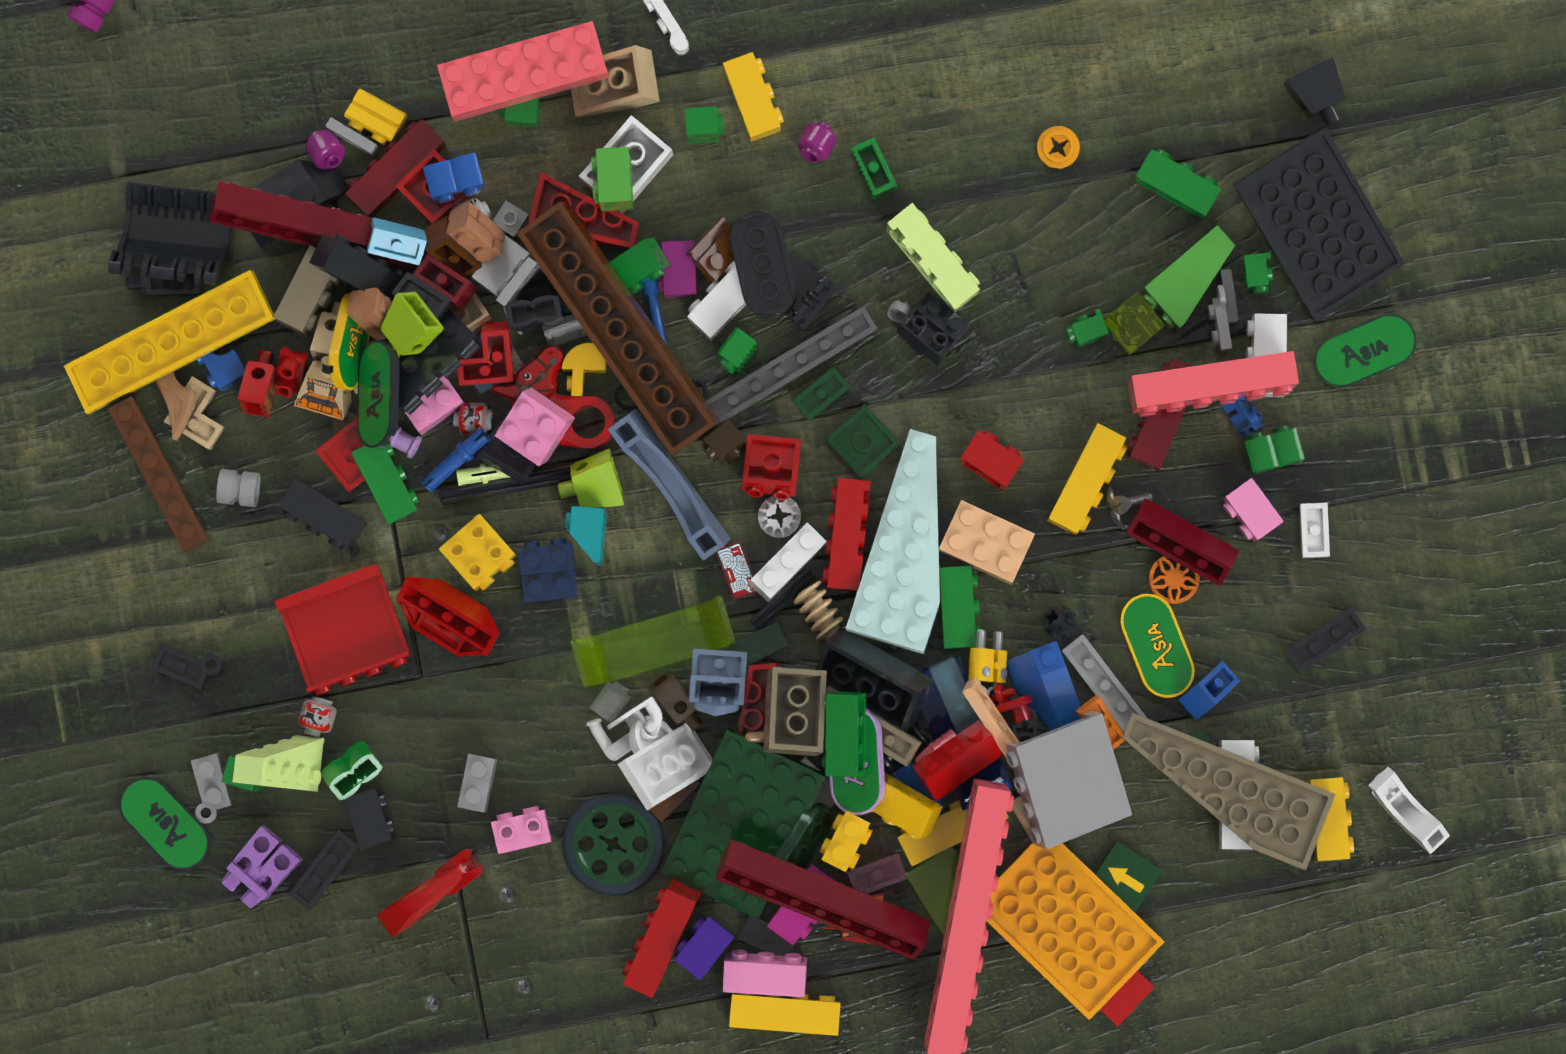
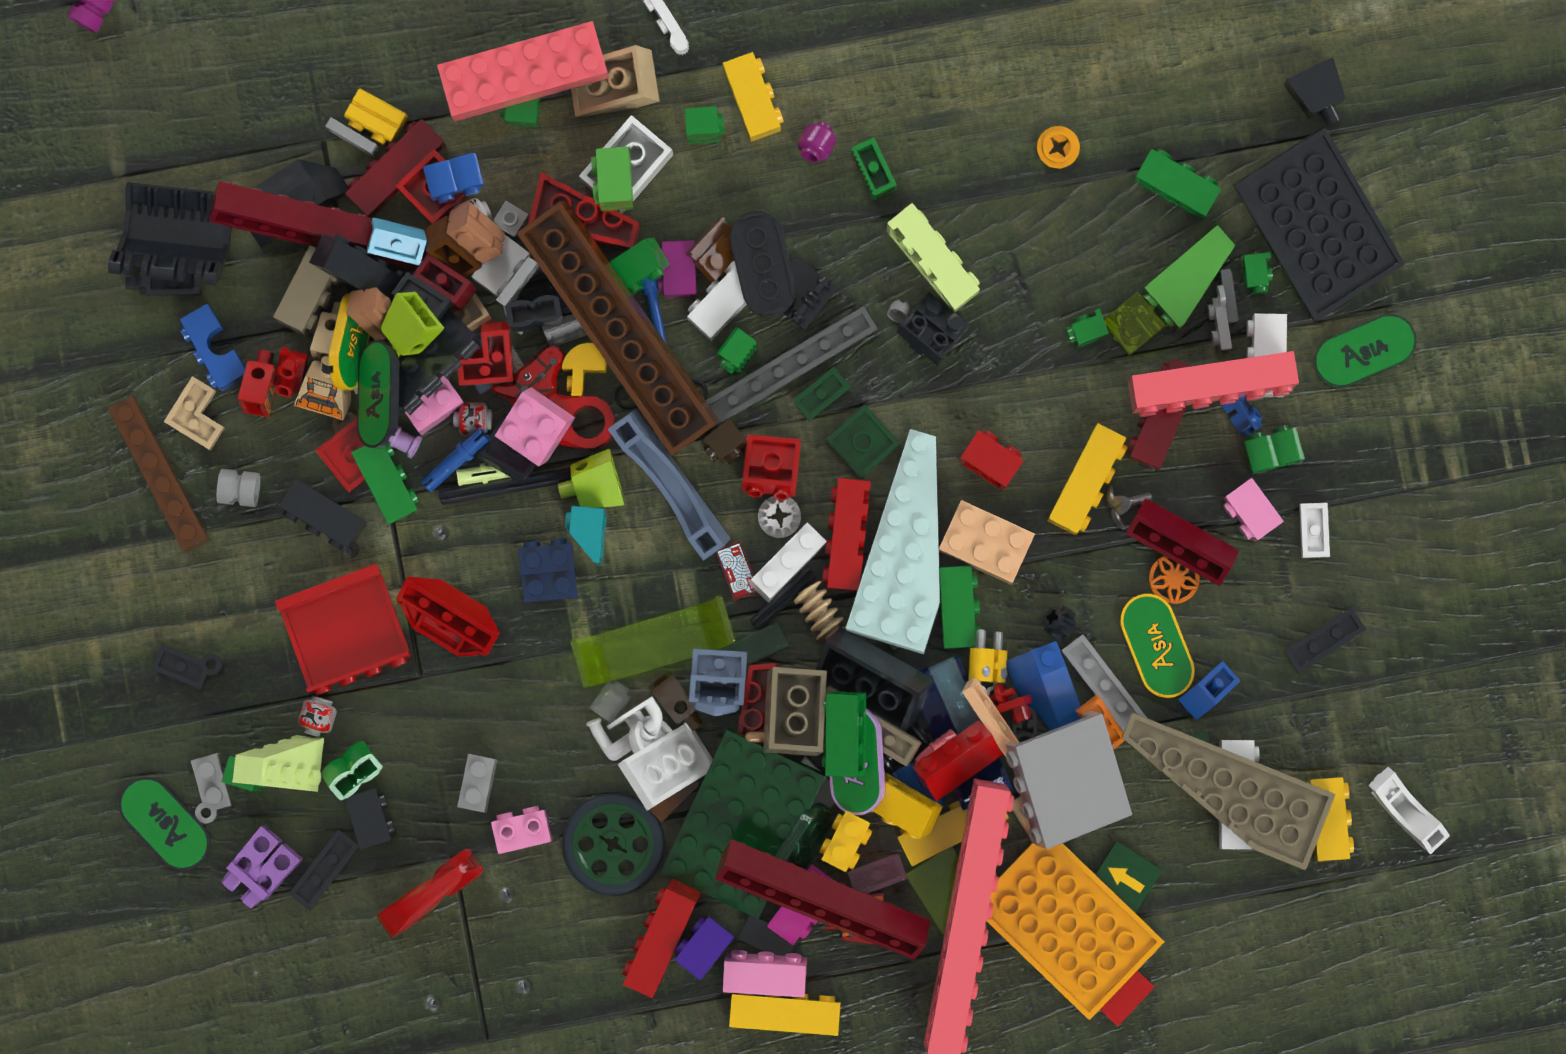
yellow plate [64,270,275,414] -> none
medium nougat piece [155,371,196,441] -> none
magenta head [305,130,345,170] -> none
yellow brick [439,514,516,591] -> none

